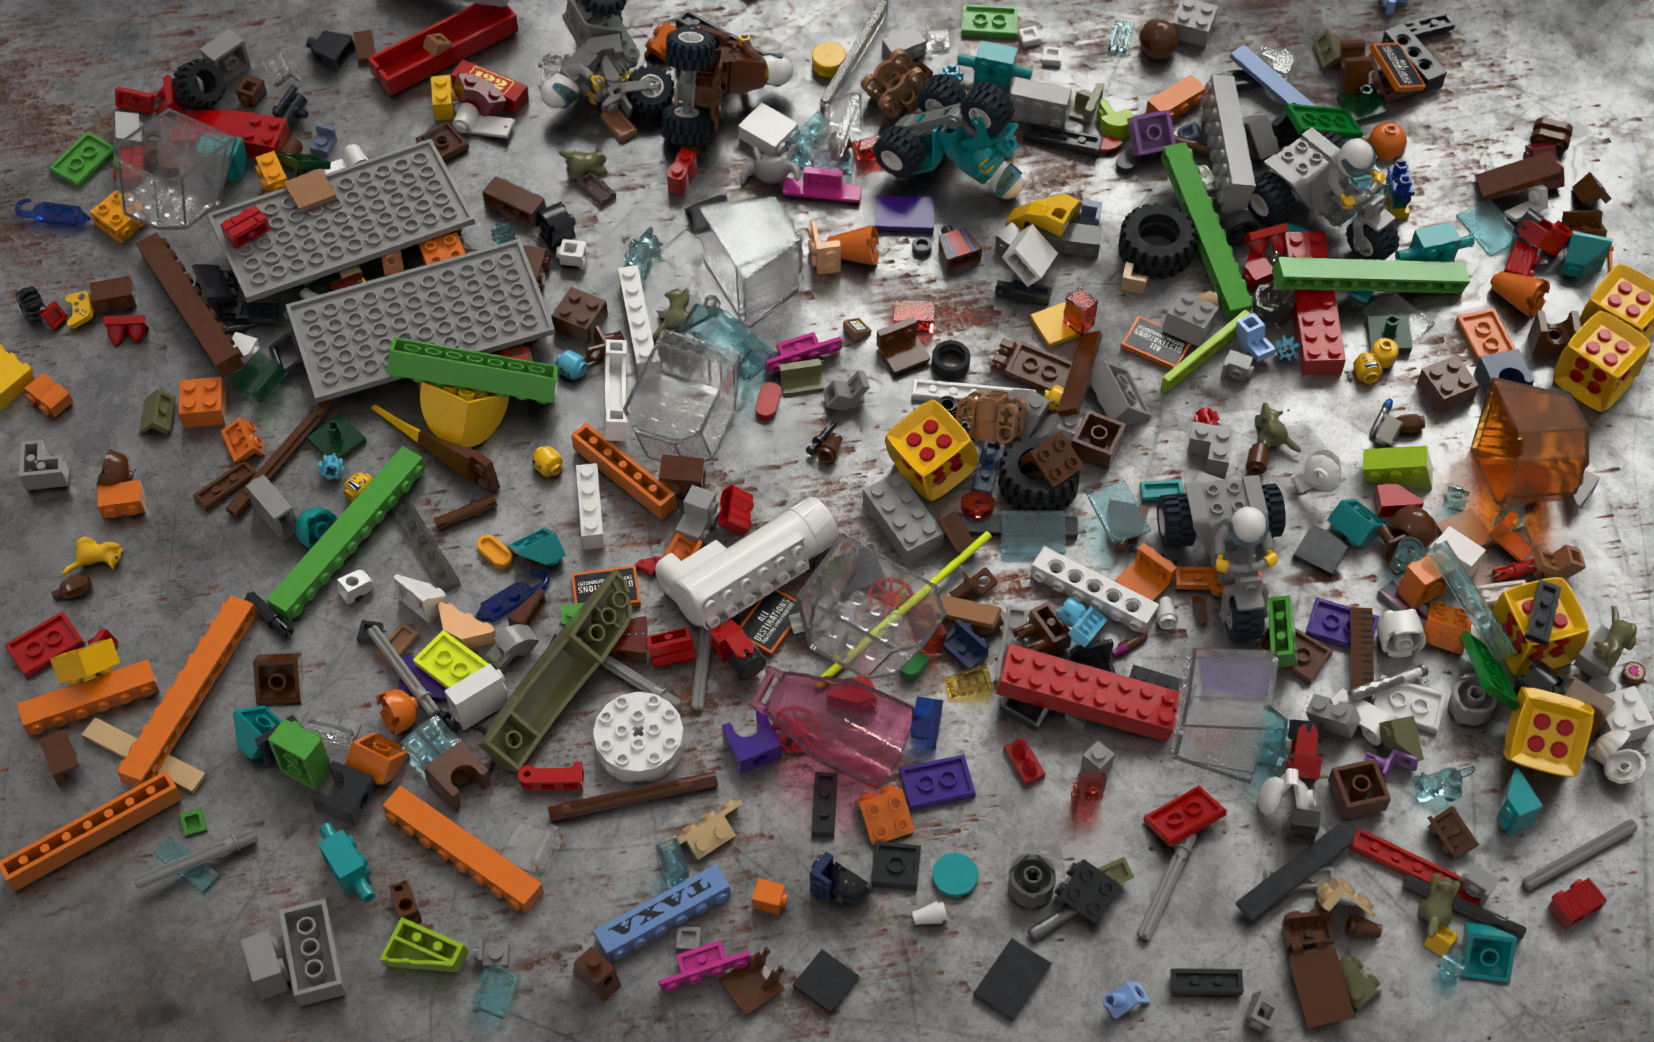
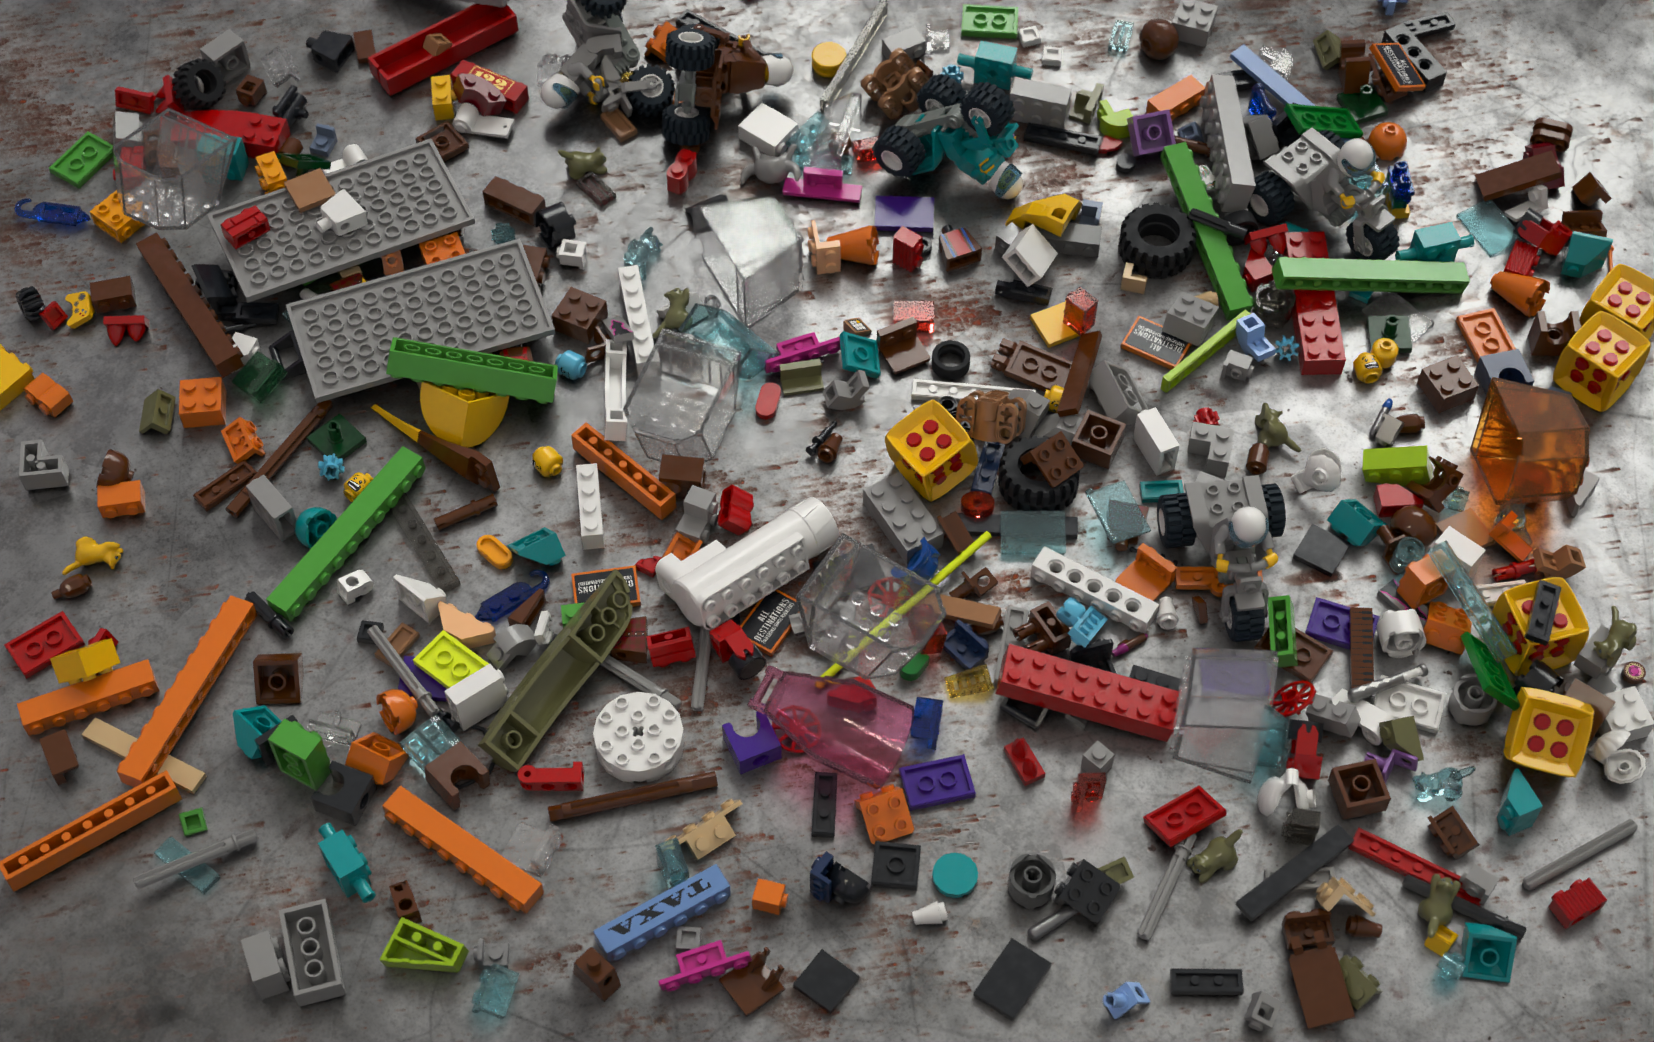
none -> white torso [316,189,368,236]
none -> white tile [534,610,553,645]
none -> light grey tile [602,316,635,343]
none -> teal tile [839,331,881,378]
none -> red brick [892,226,924,272]
none -> blue helmet [892,537,940,583]
none -> white brick [1133,407,1180,476]
none -> olive animal [1186,829,1243,883]
none -> black axle [1189,208,1248,241]
none -> clear blue plate [1248,83,1277,122]
none -> red wheel [1269,680,1317,719]
none -> reddish brown tile [1406,455,1464,513]

